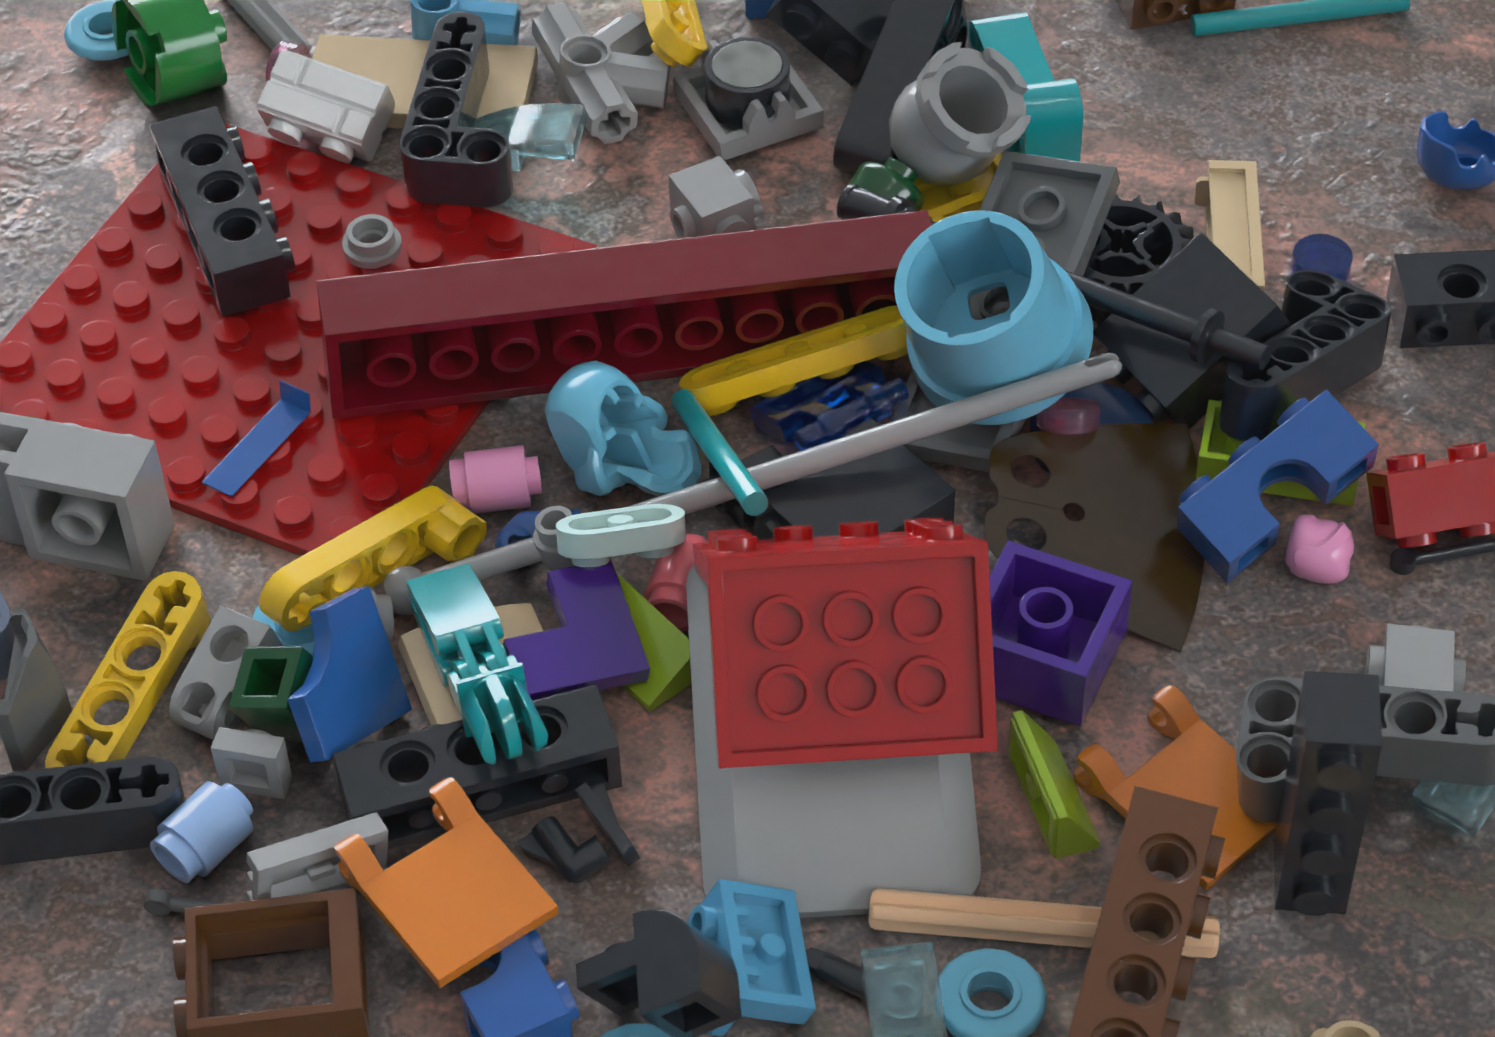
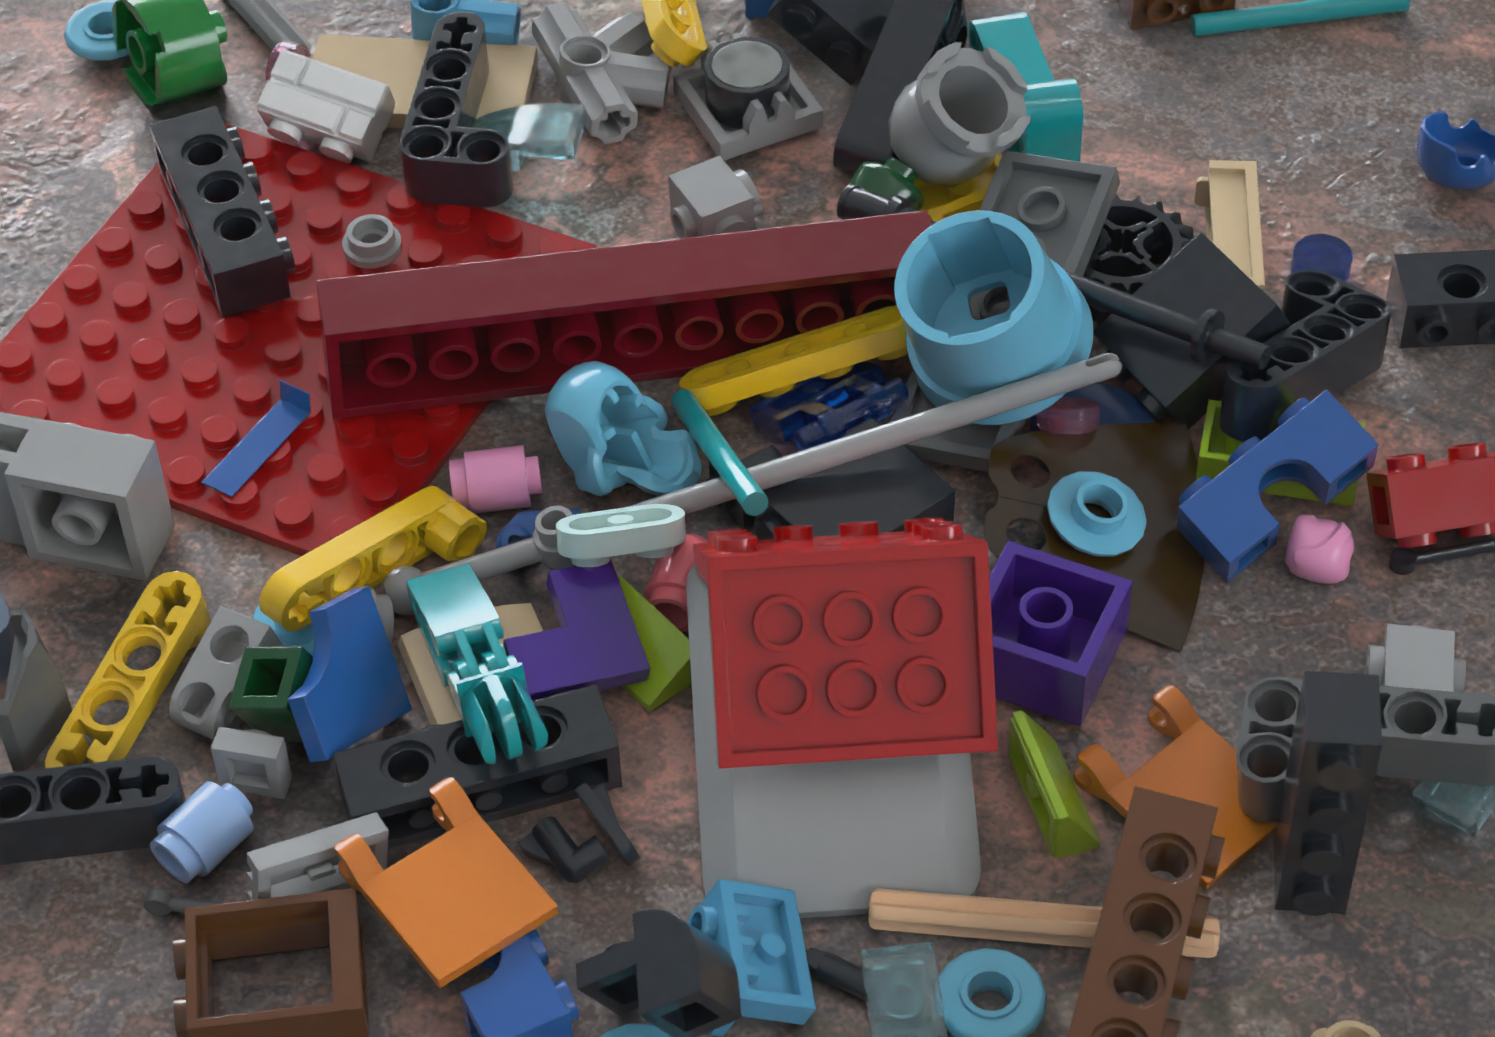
none -> medium azure piece [1047,471,1147,557]

